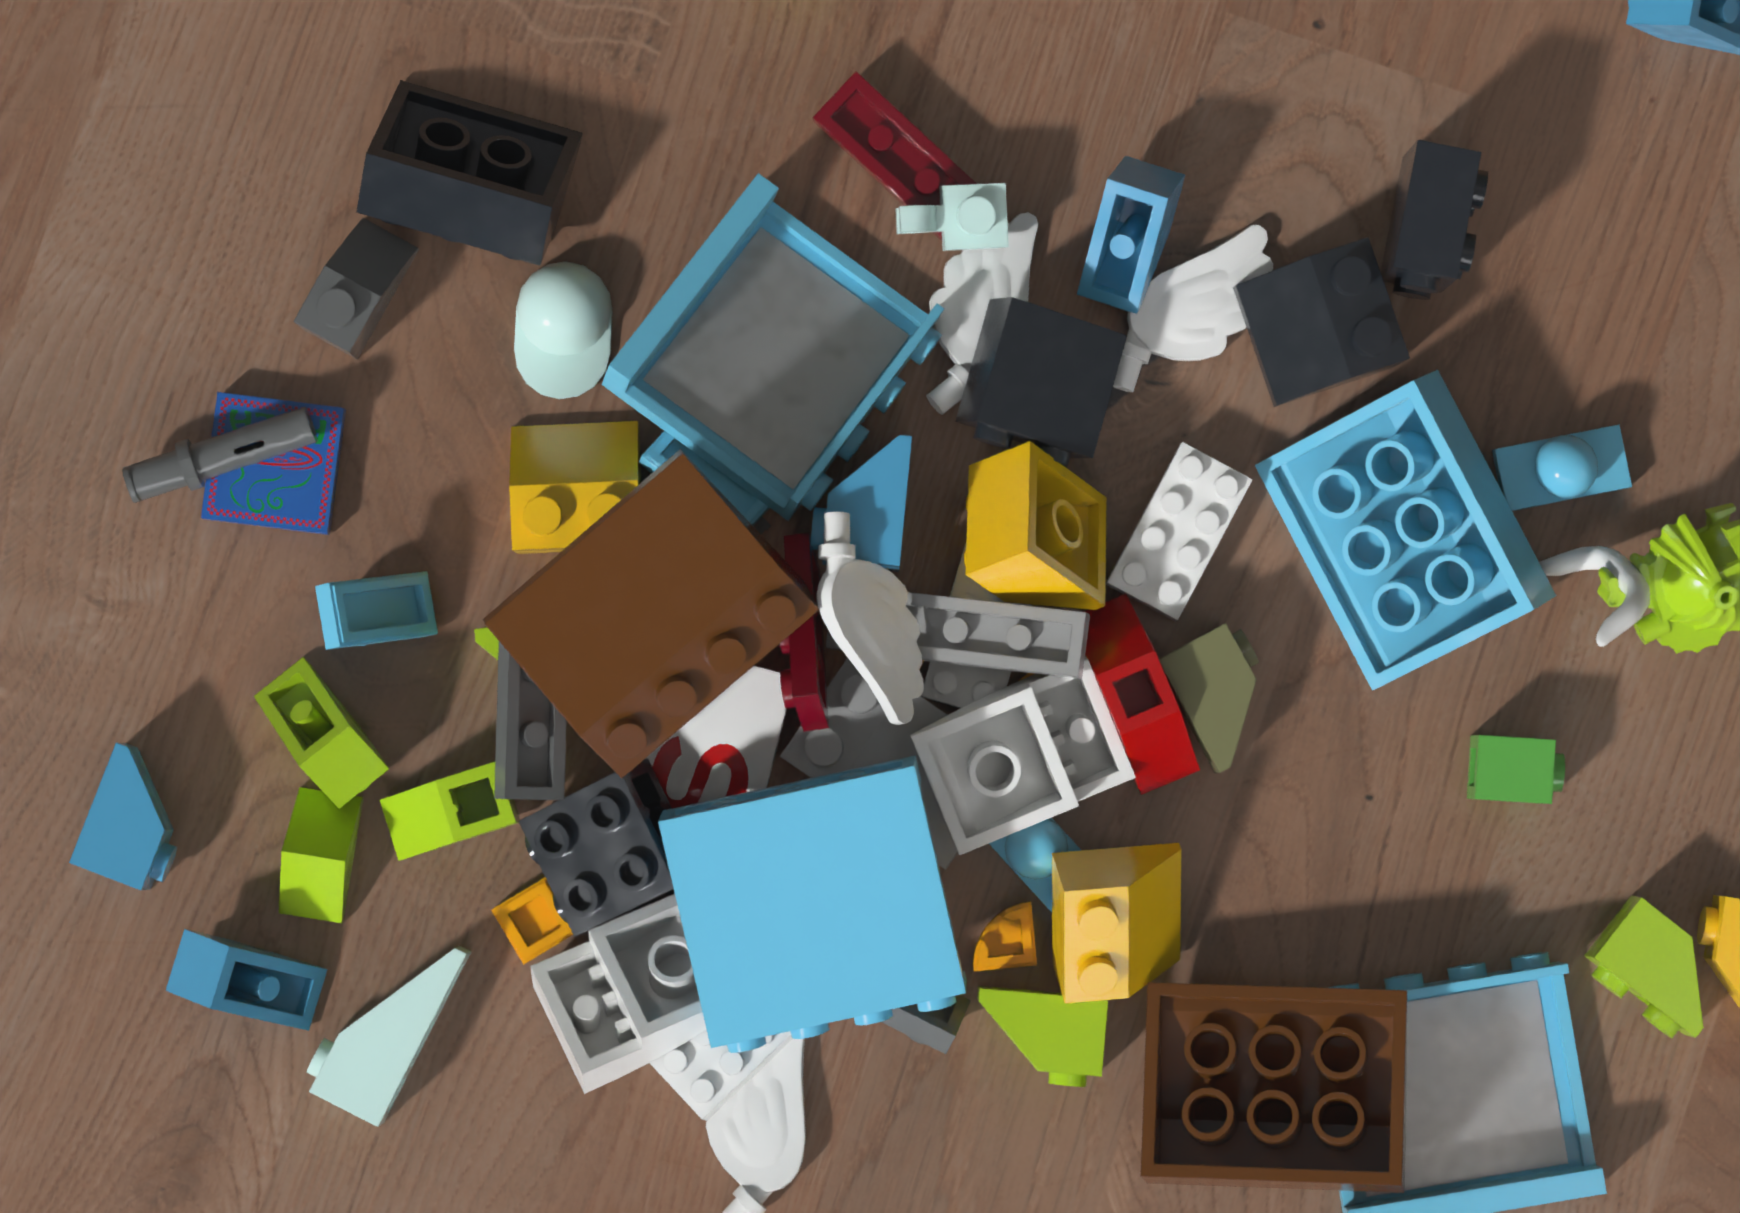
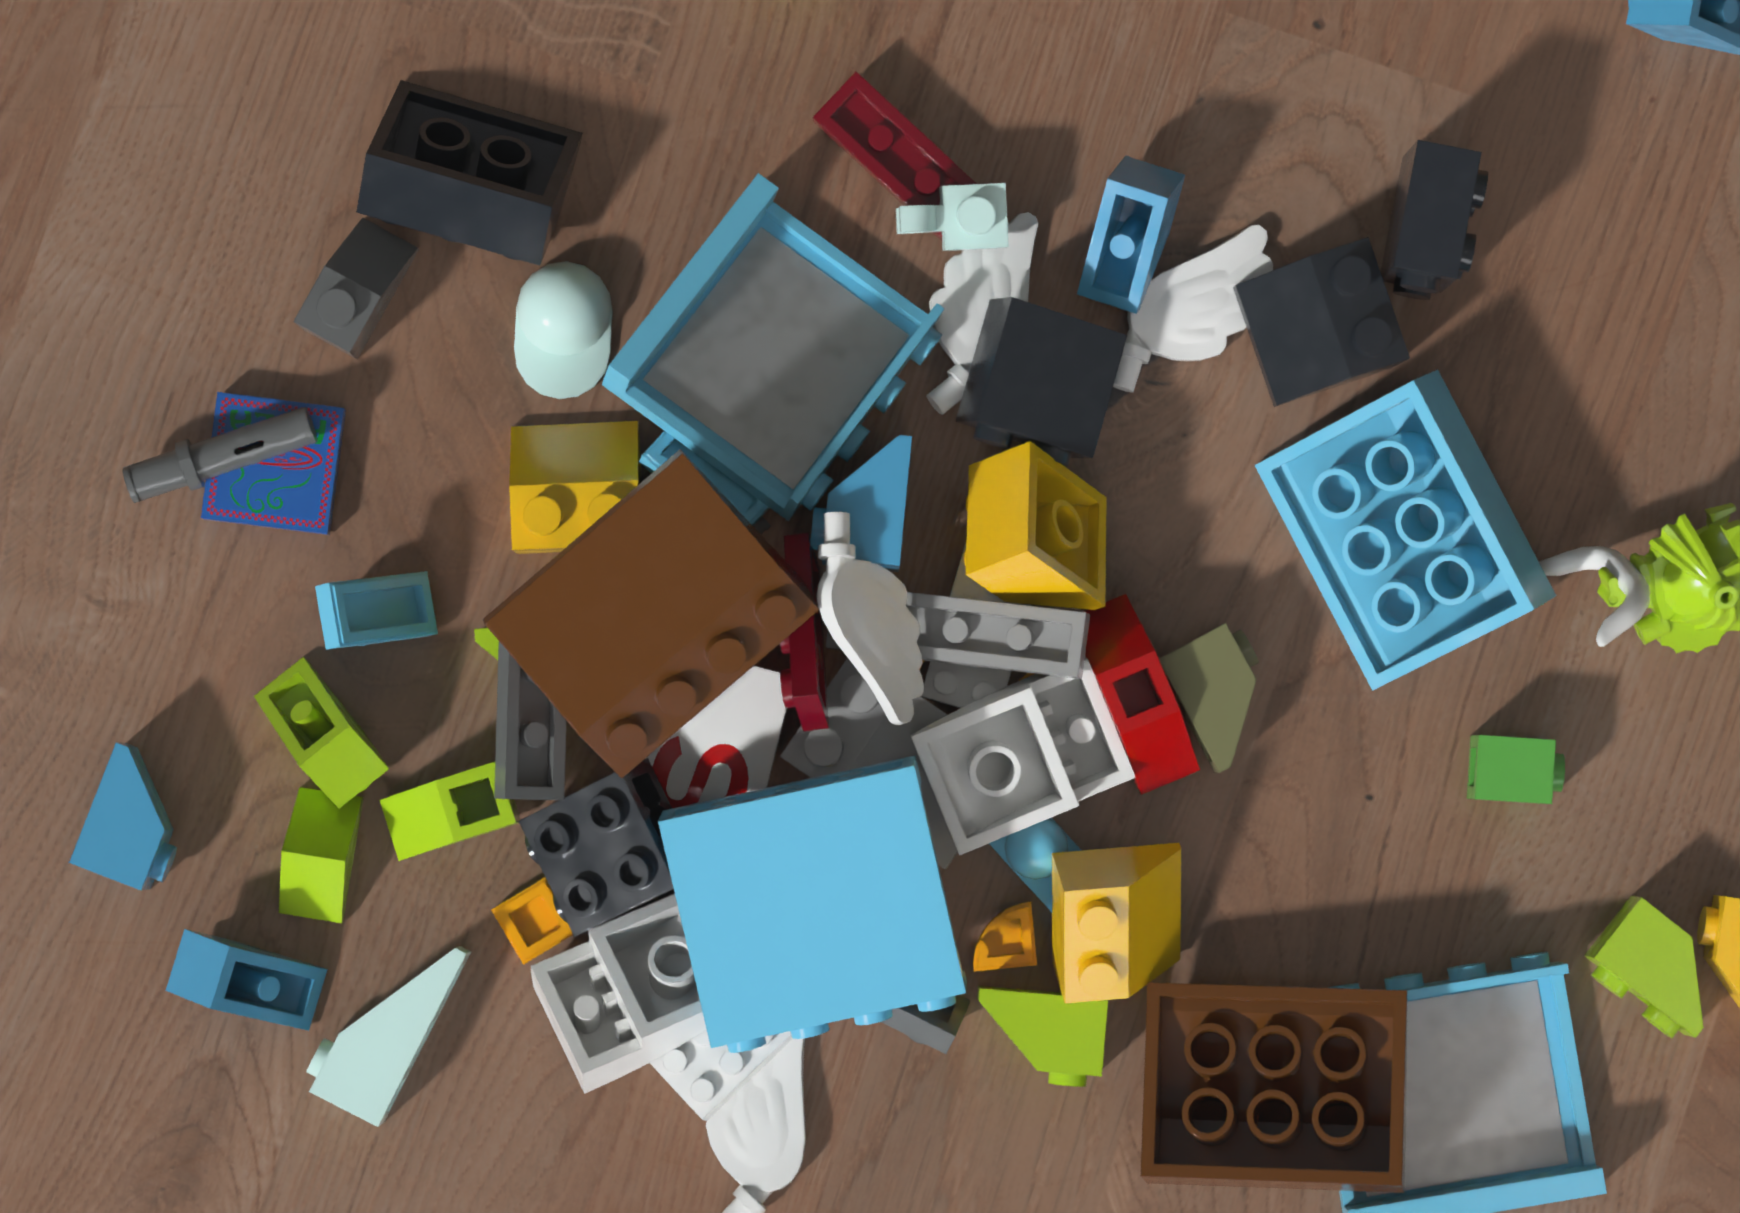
white piece [1106,442,1253,621] -> none
medium azure tile [1492,424,1632,511] -> none

